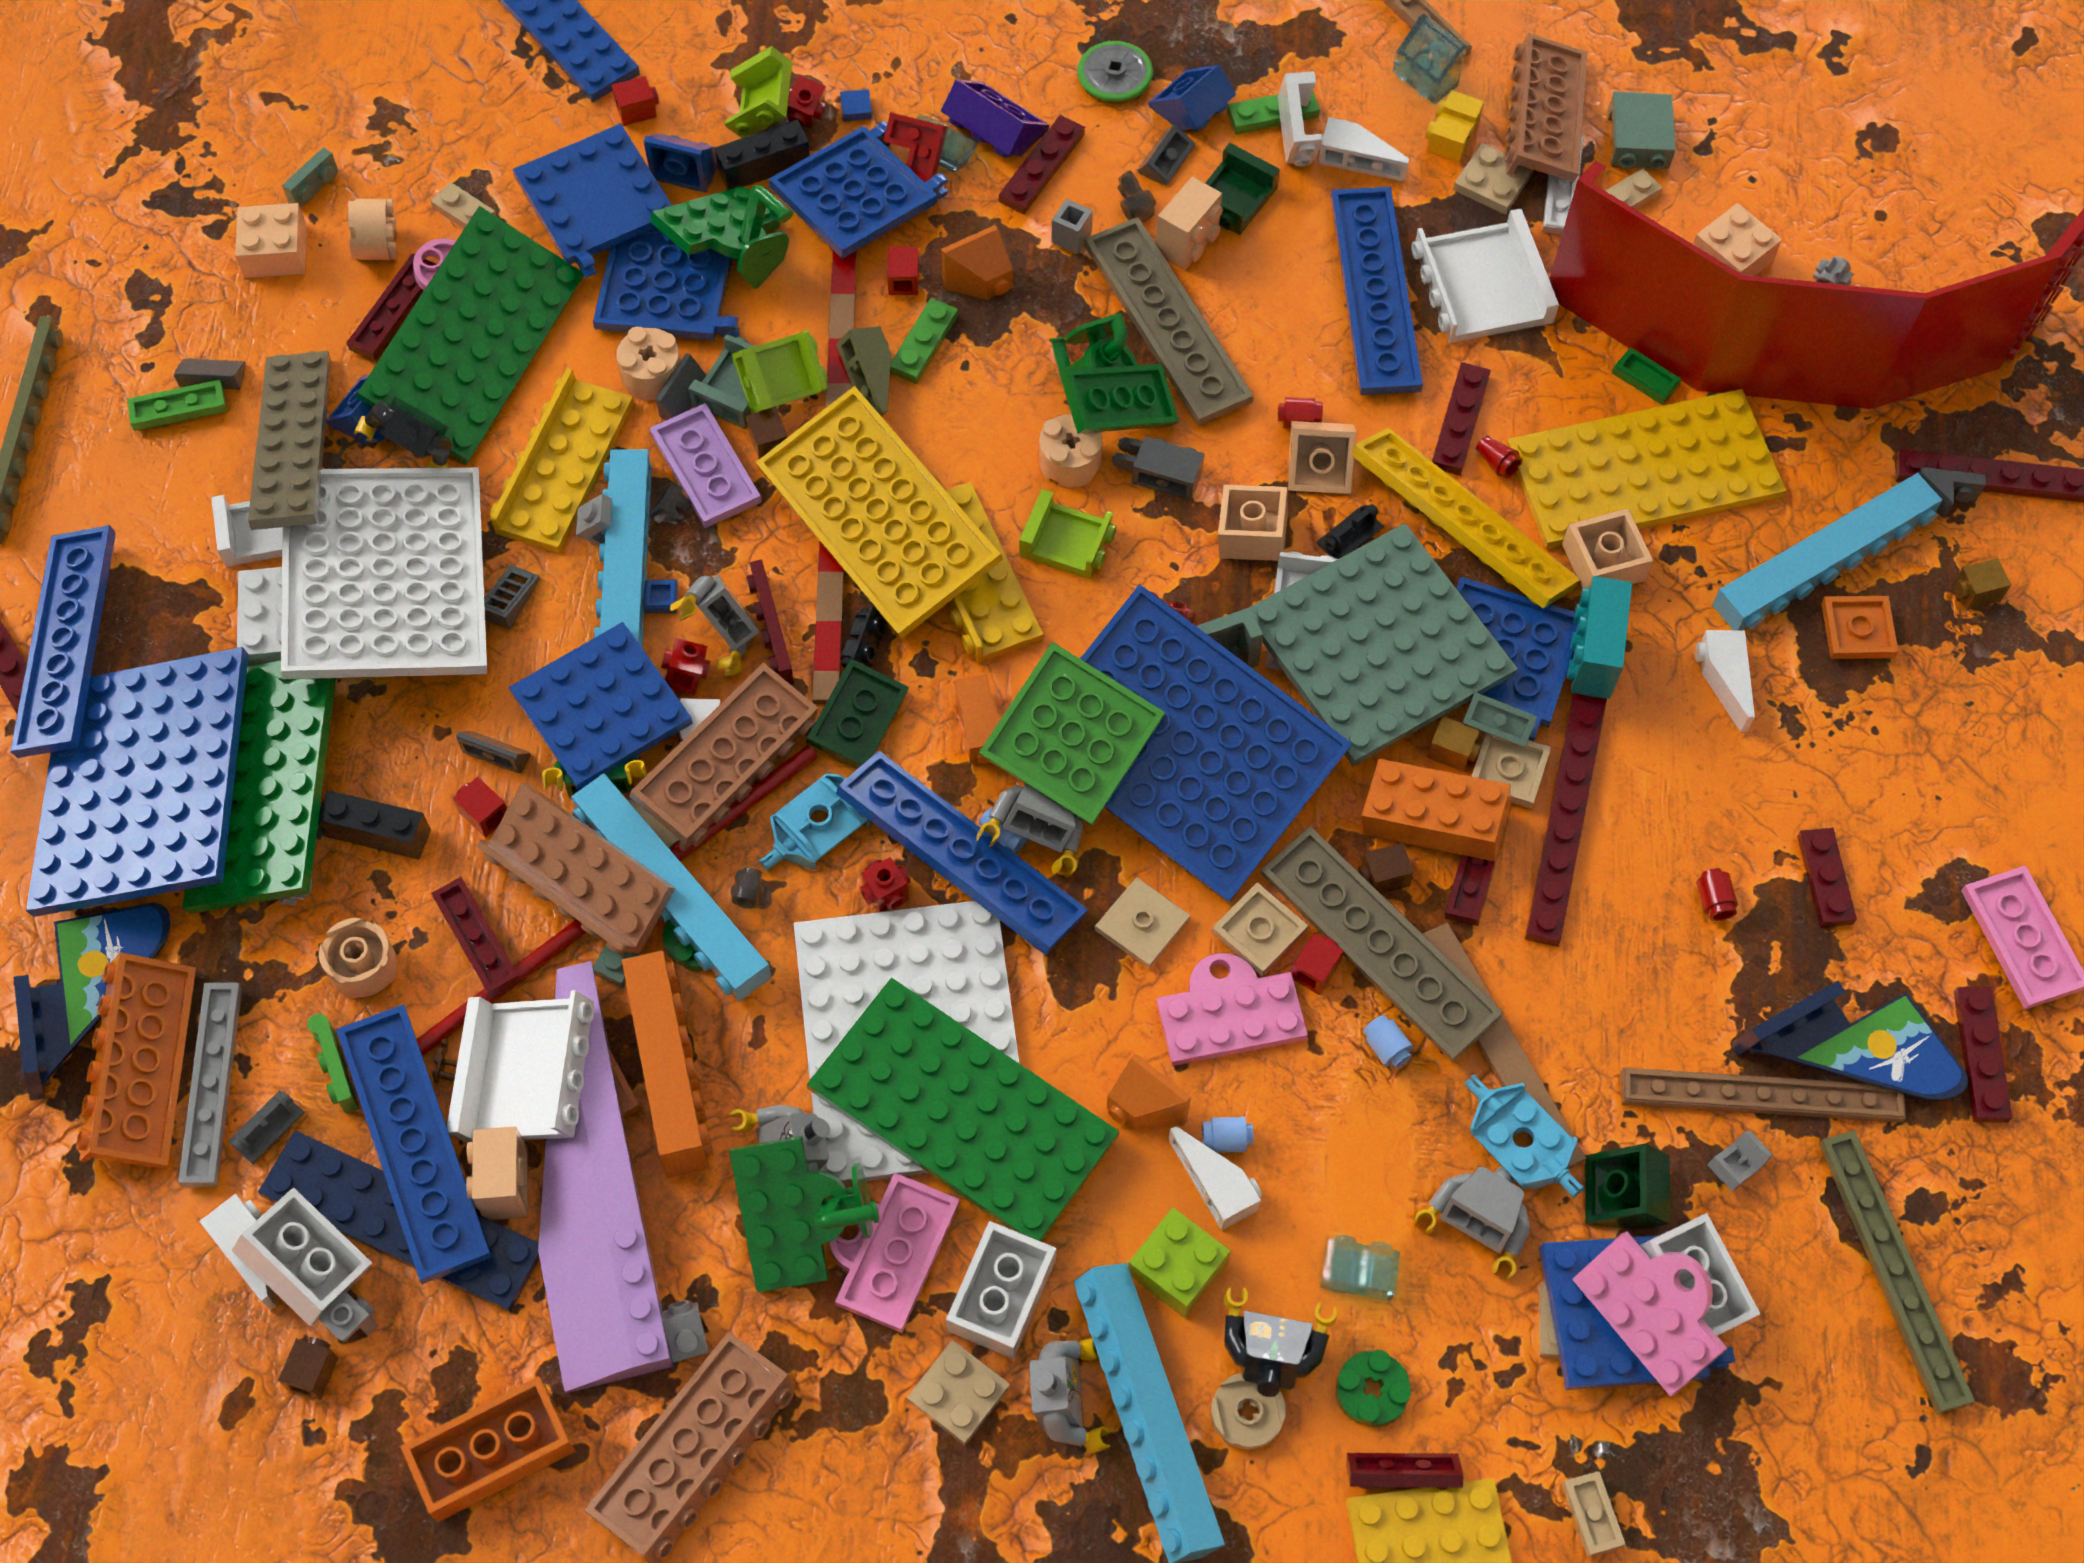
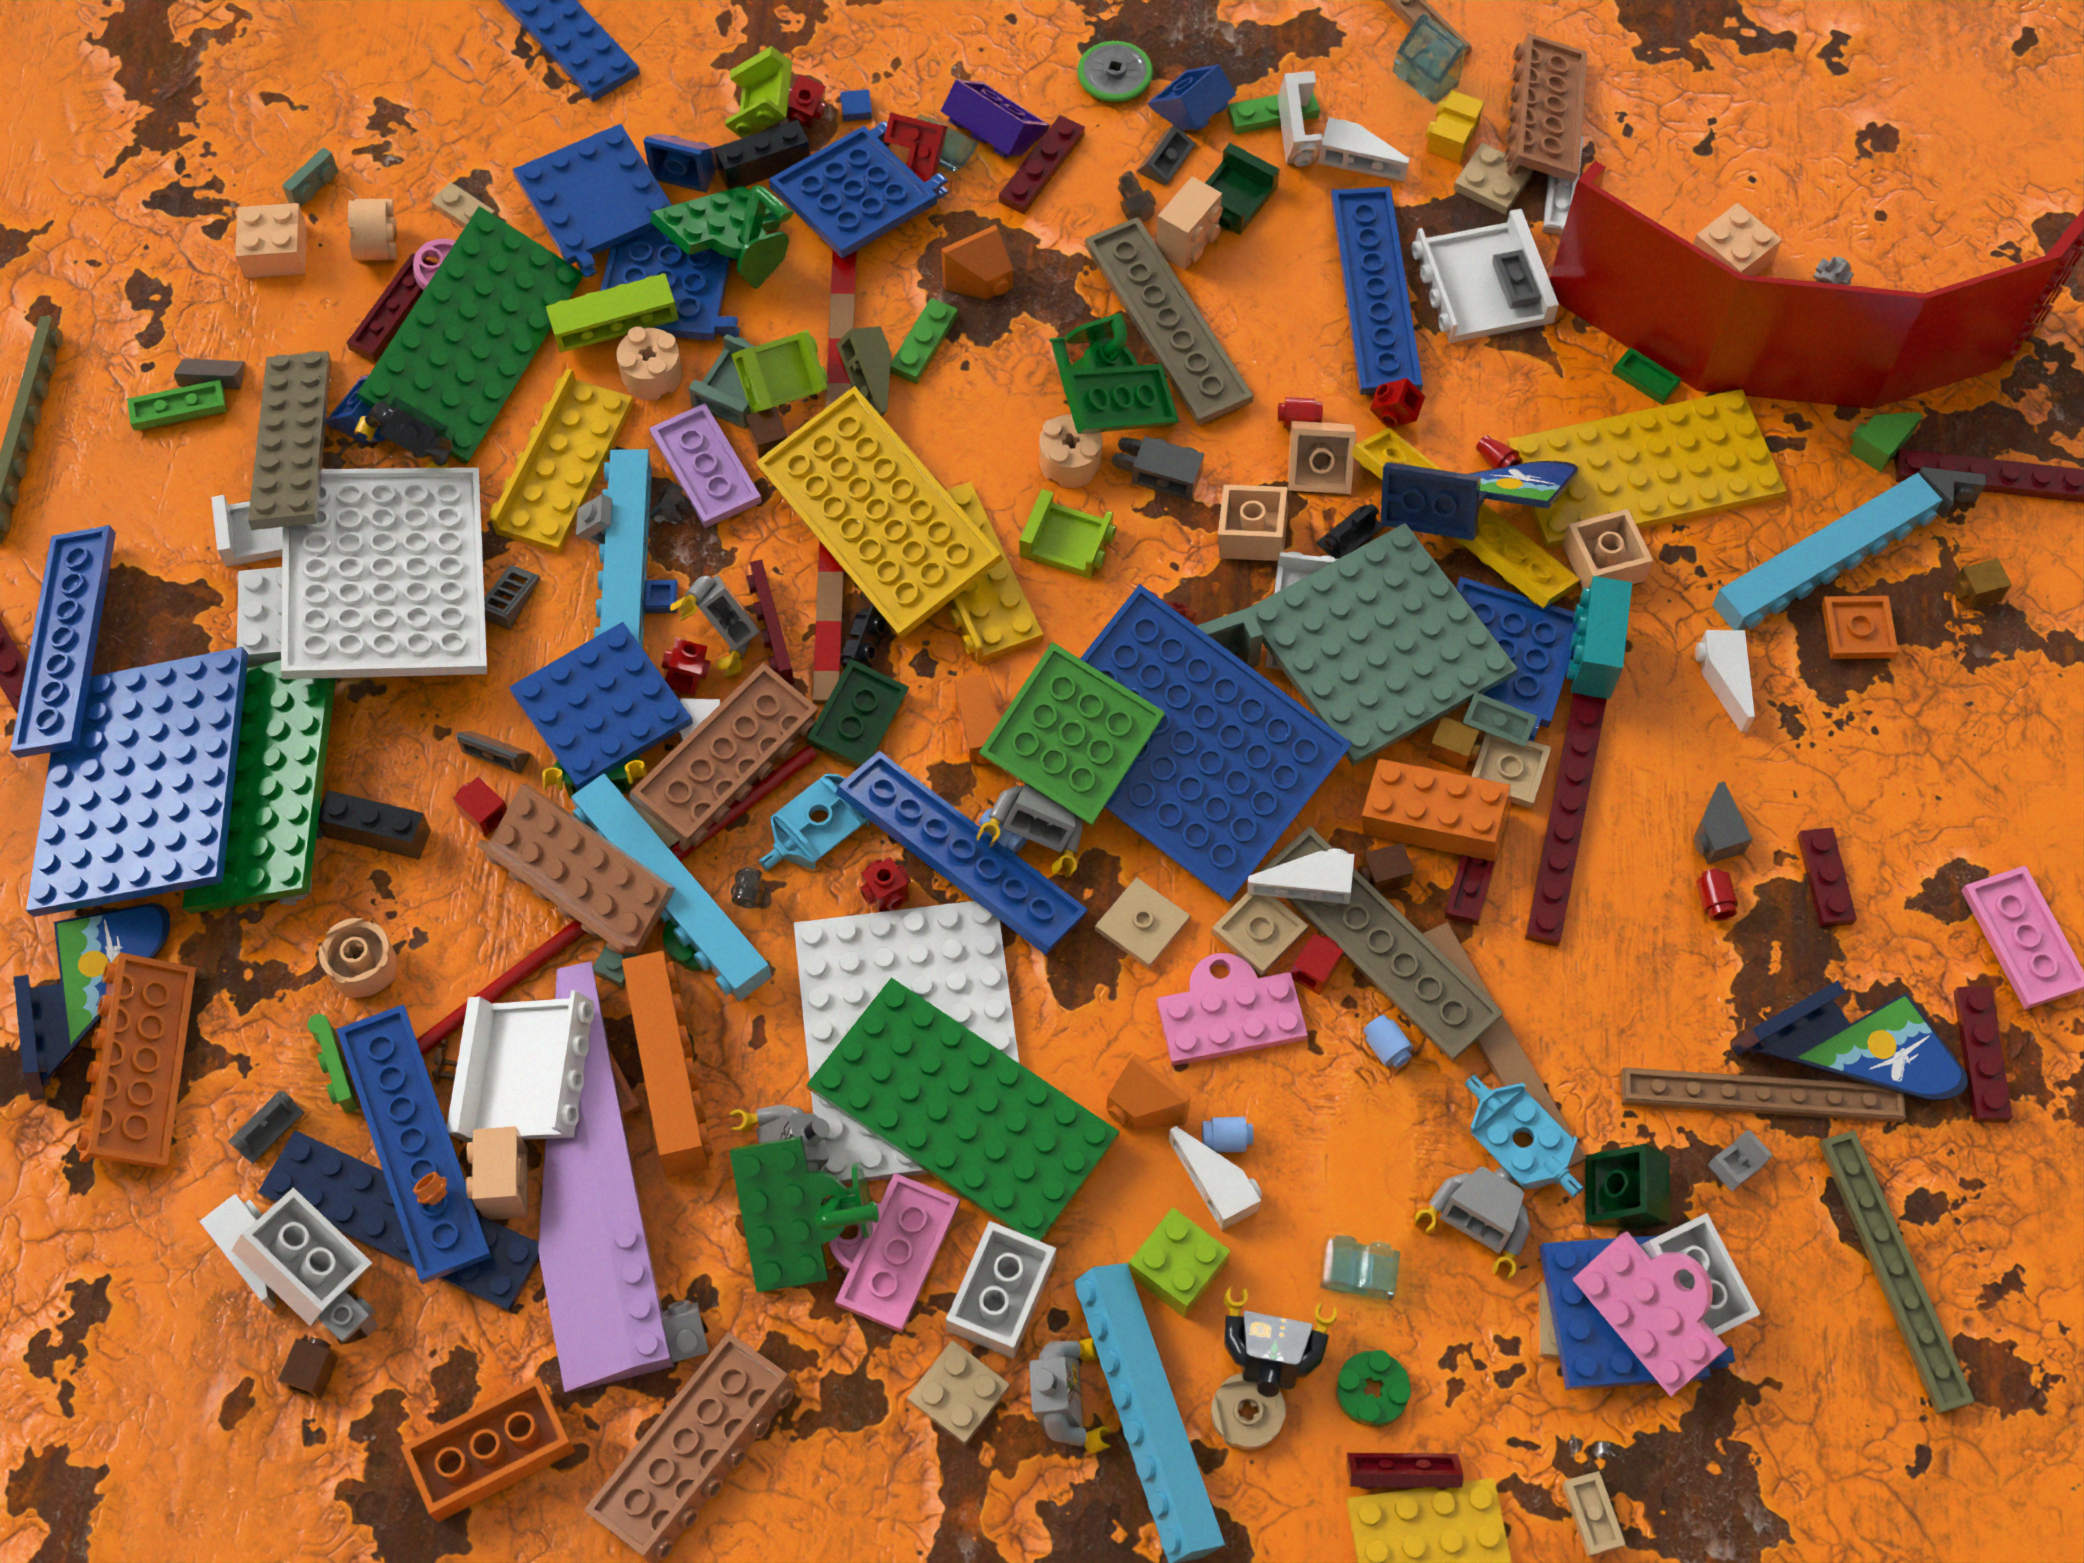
light grey plate [178,983,242,1187] -> none
dark red plate [431,877,522,999] -> none
red brick [612,76,660,126] -> none
dark grey slope [656,353,706,420] -> none
red brick [887,246,920,295] -> none
light grey brick [1051,199,1093,254] -> none
dark red plate [1432,362,1491,476] -> none
tan plate [1605,168,1662,209] -> none
sand green panel [1608,92,1675,170] -> none
none -> orange plate [413,1172,447,1205]
none -> lime brick [546,273,679,353]
none -> white slope [1248,848,1355,904]
none -> red brick [1370,378,1425,428]
none -> dark blue piece [1380,461,1578,541]
none -> dark grey plate [1492,250,1541,309]
none -> dark grey slope [1694,782,1752,864]
none -> bright green slope [1849,412,1923,473]

